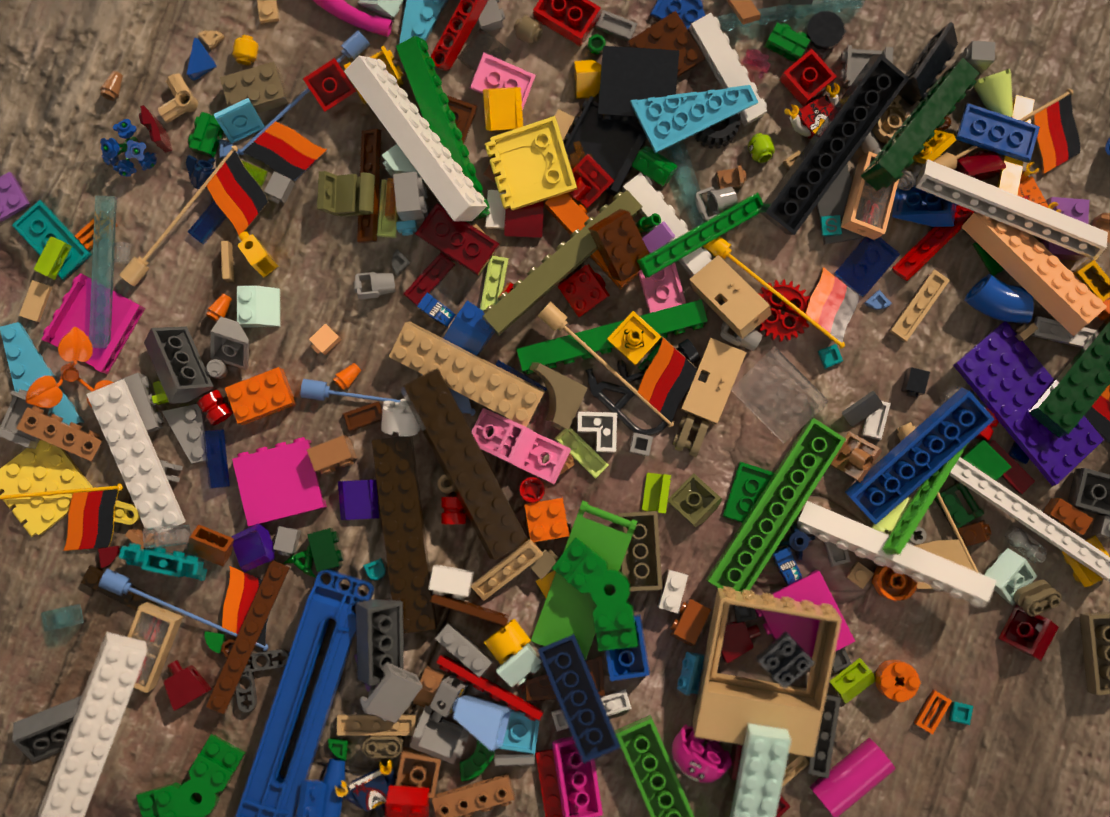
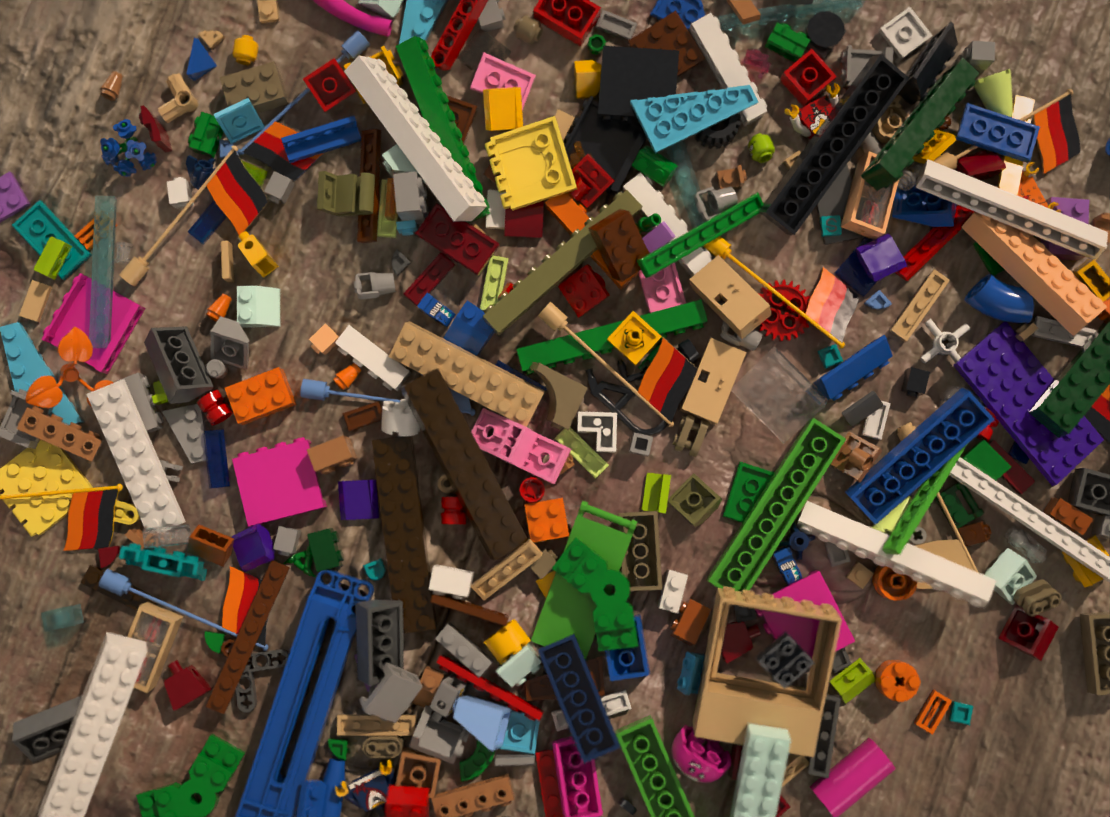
none -> white brick [167,177,194,208]
none -> blue fence [281,116,361,163]
none -> white brick [335,325,411,391]
none -> black tile [618,798,637,816]
none -> blue slope [813,335,893,401]
none -> dark purple slope [856,233,907,282]
none -> white plate [879,7,933,60]
none -> white bar [920,318,970,363]

